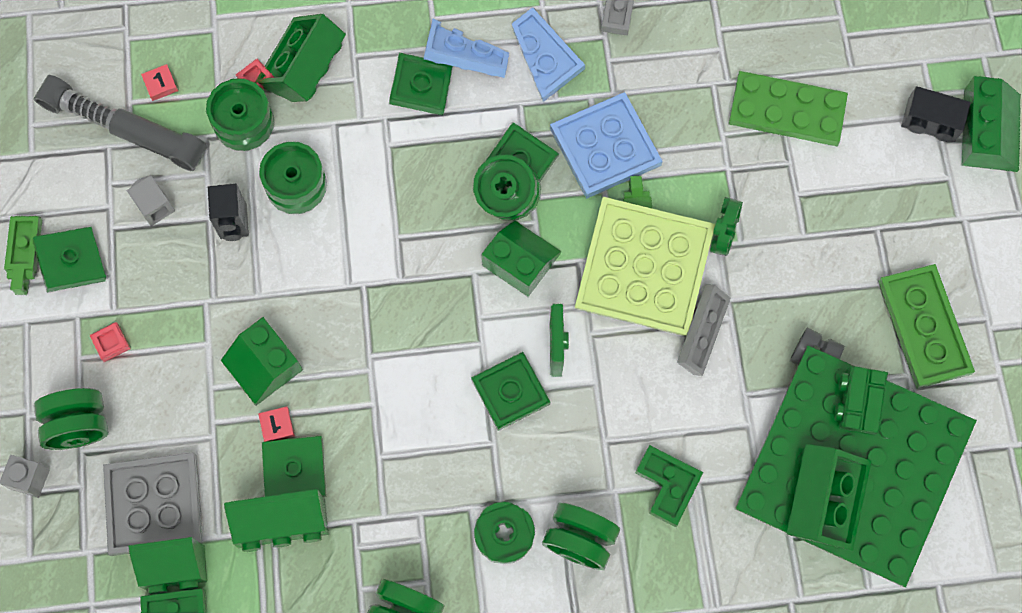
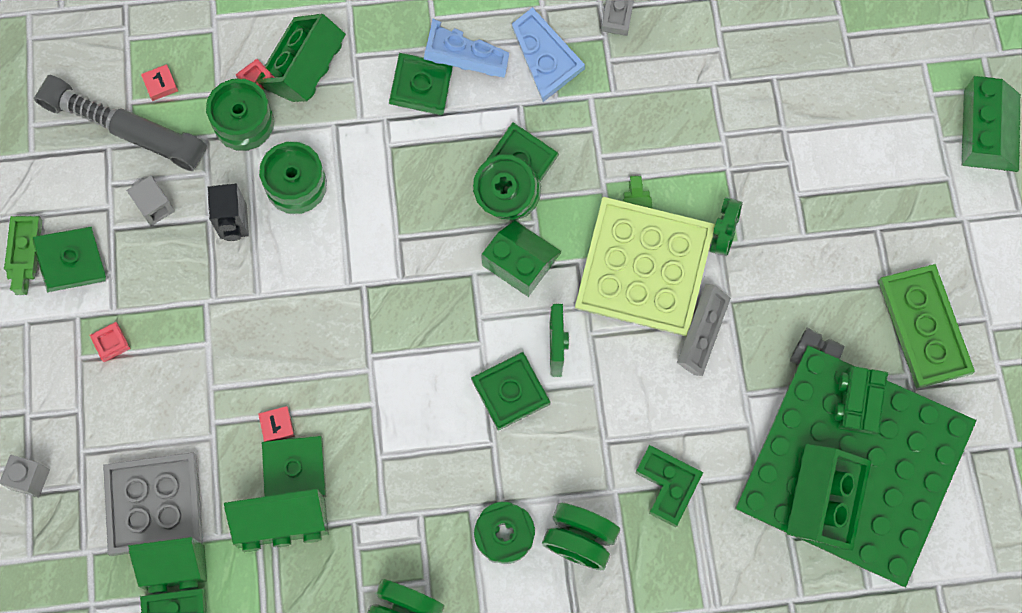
green wheel [34,388,109,450] -> none
green slope [221,317,303,406] -> none
light blue plate [550,92,663,199] -> none
bright green plate [728,71,848,147] -> none
black brick [901,86,971,142] -> none

